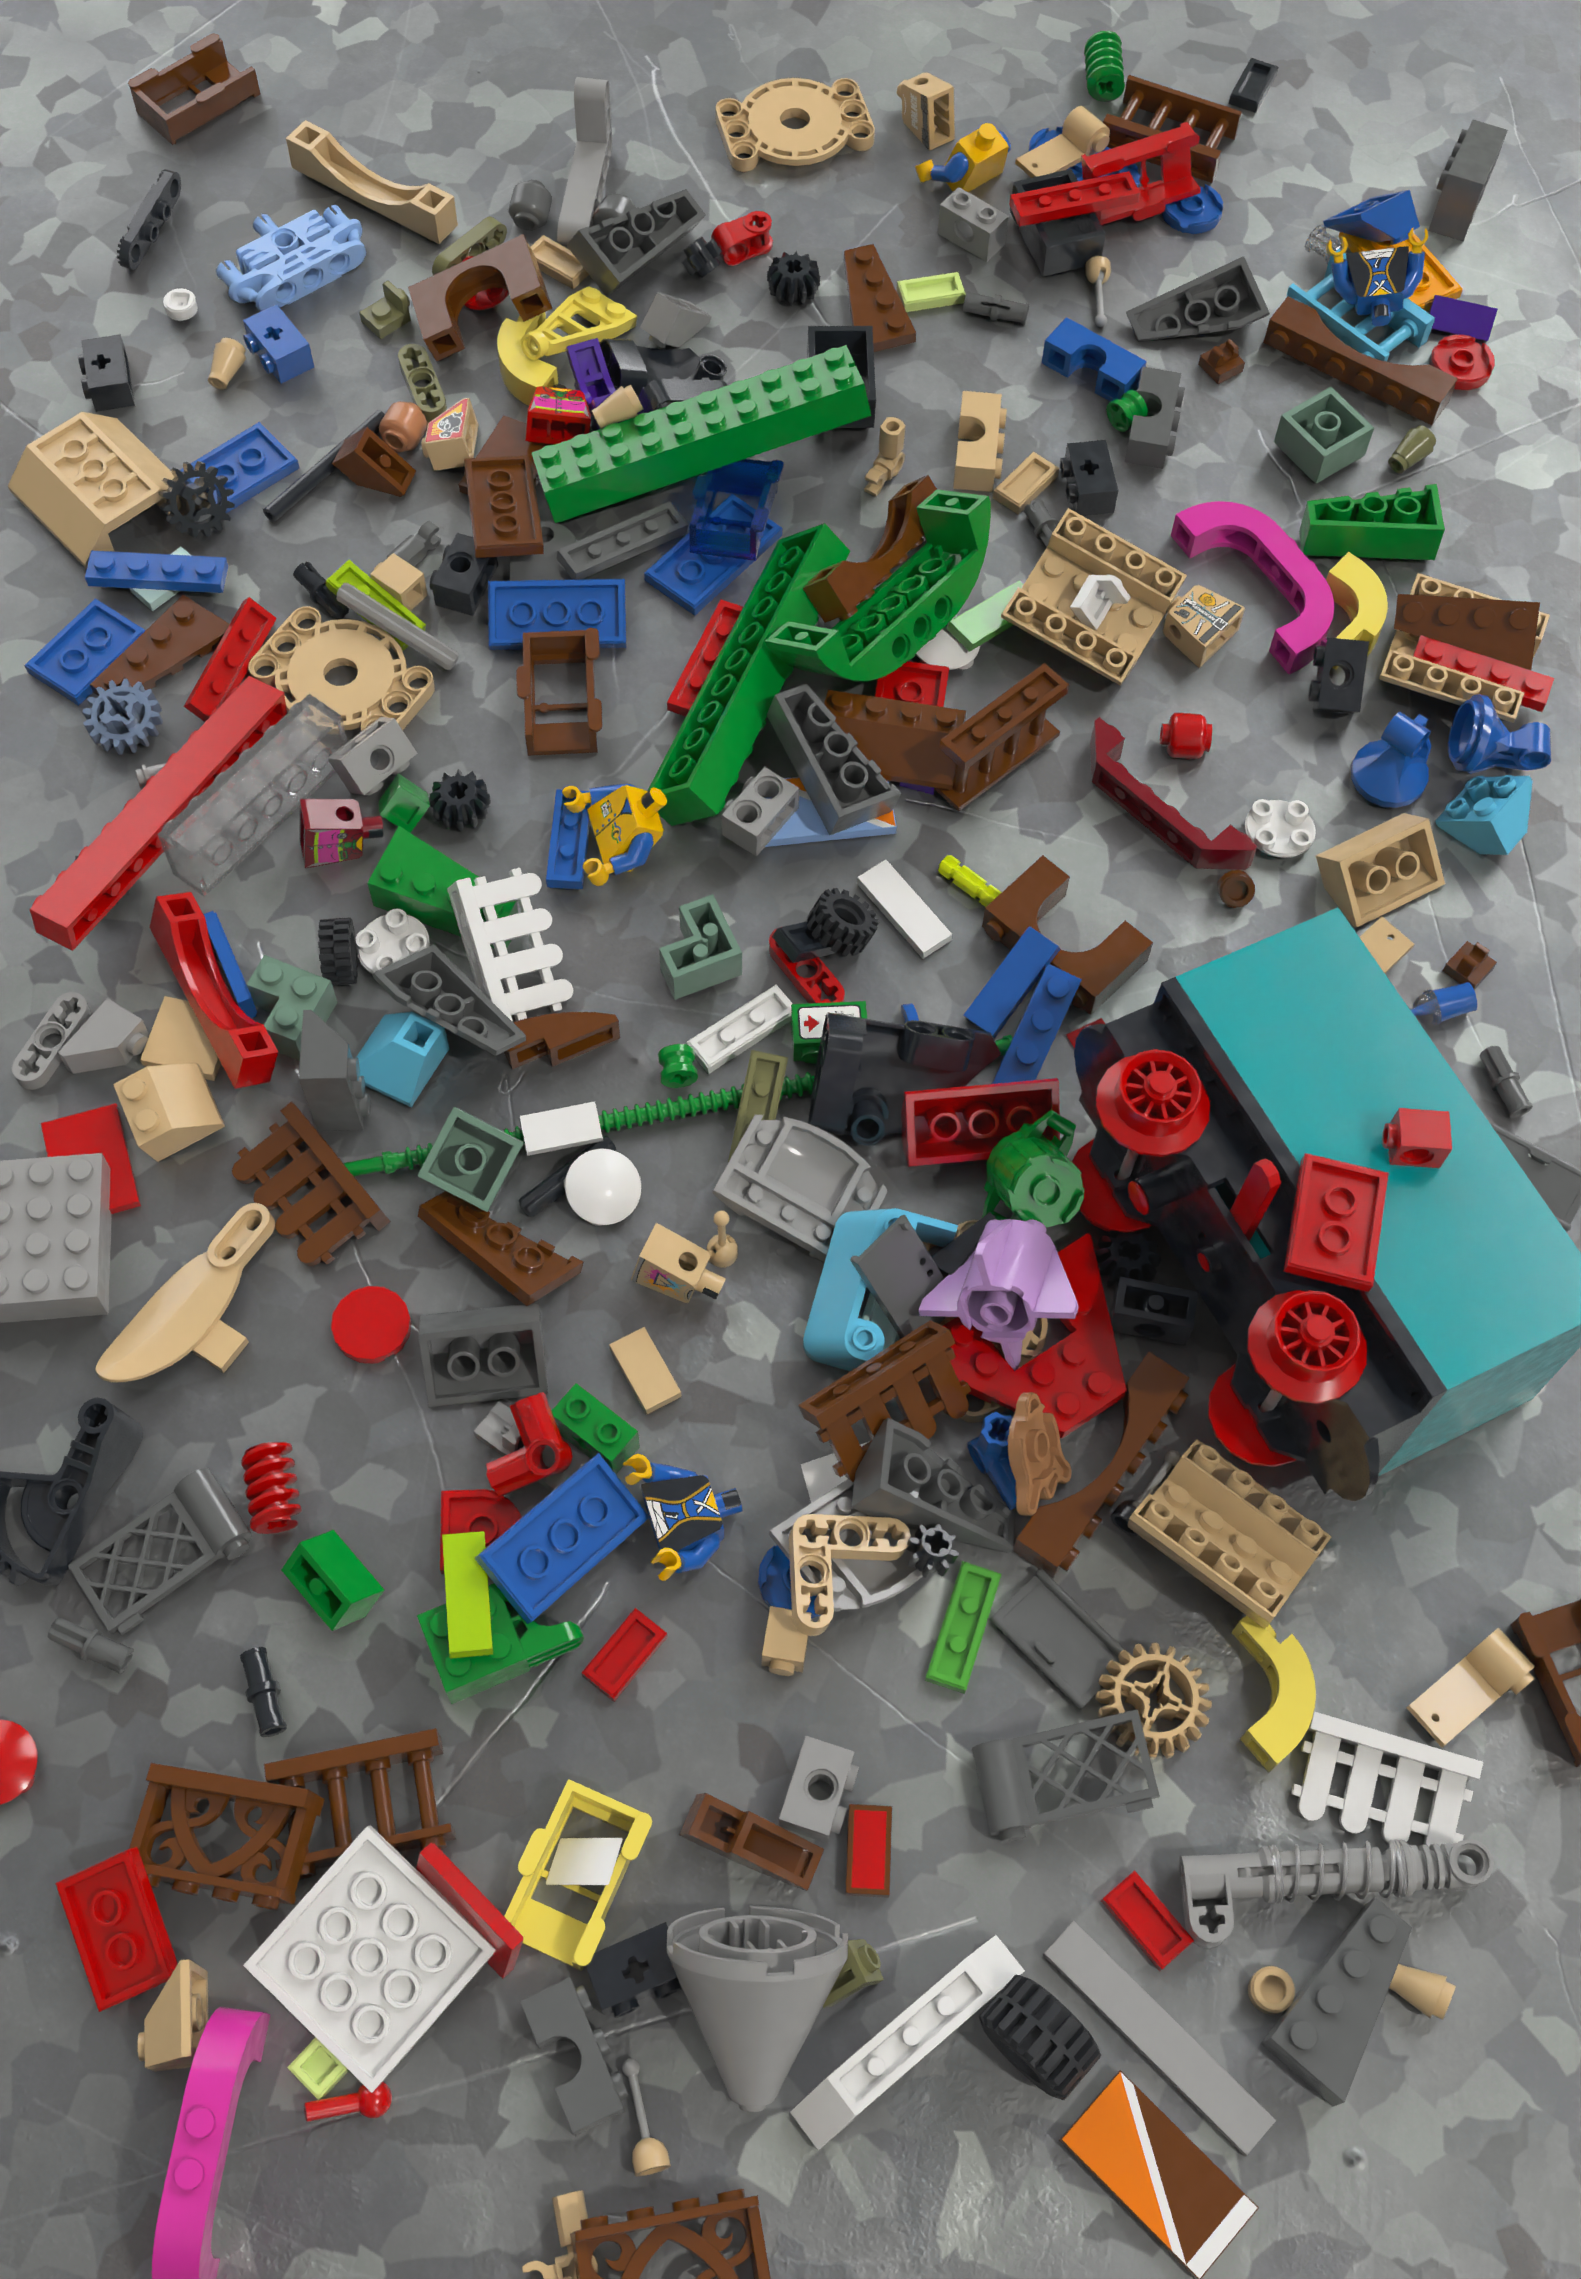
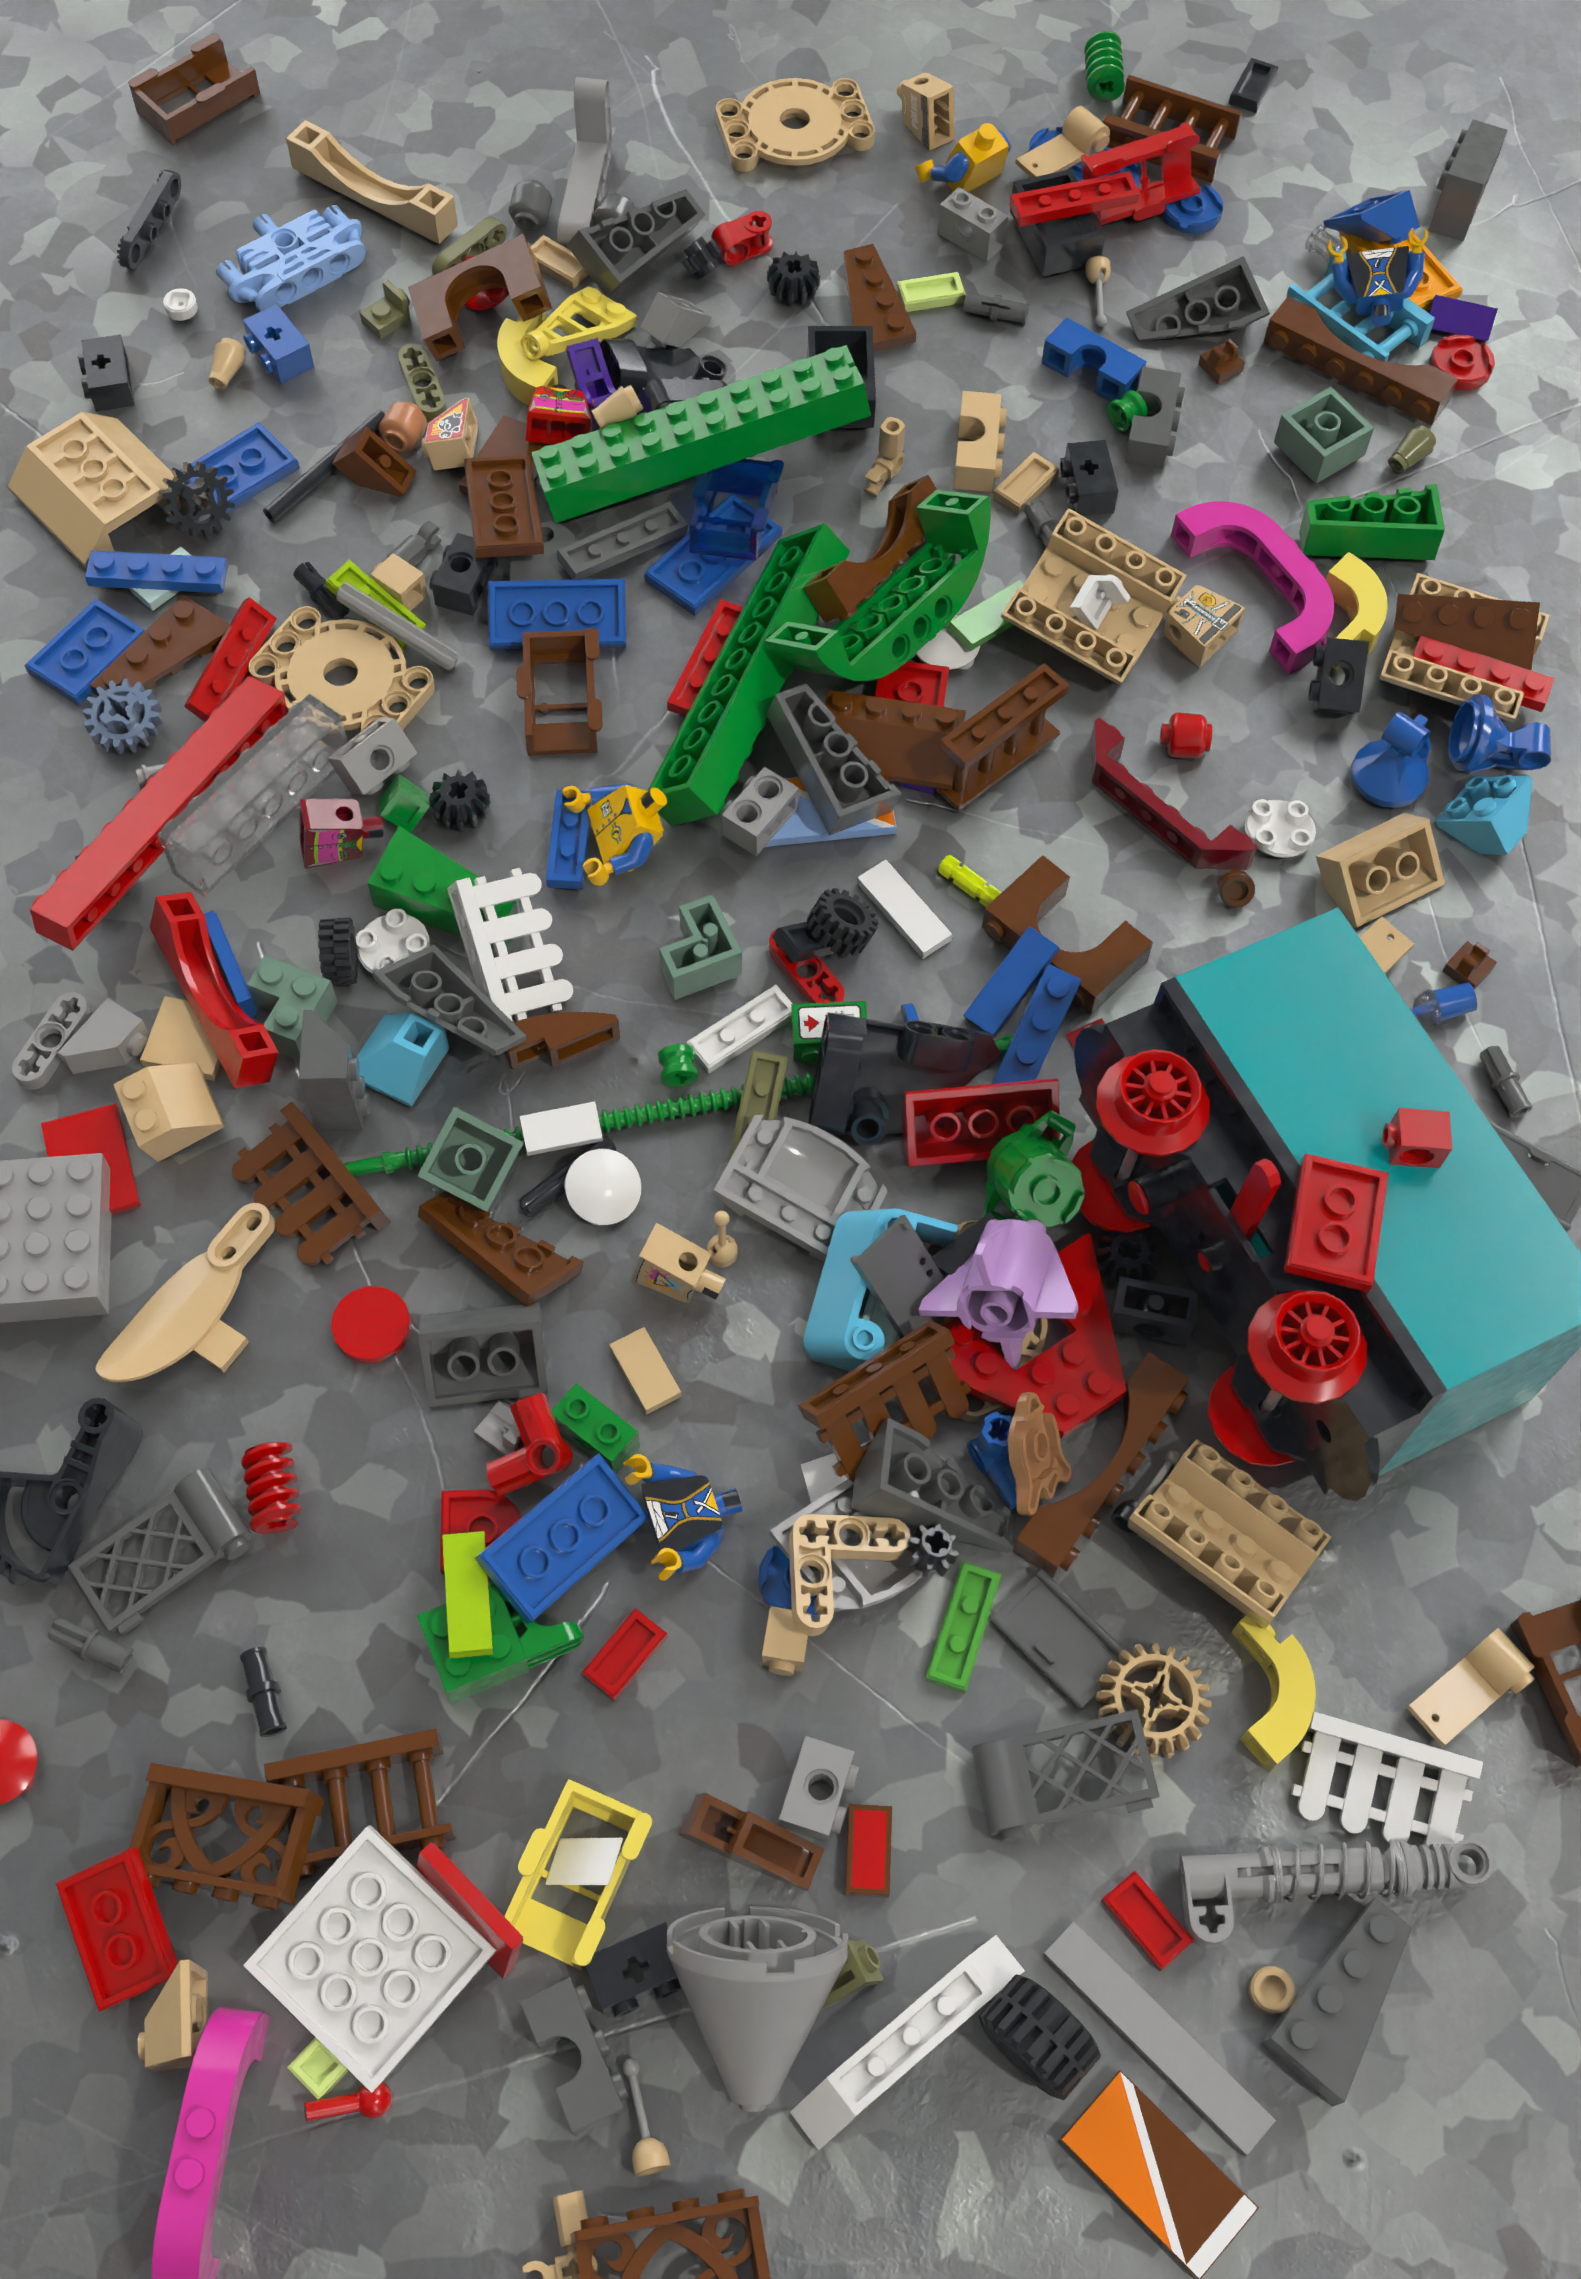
green brick [281,1530,384,1631] -> none
tan cone [1389,1964,1456,2020] -> none

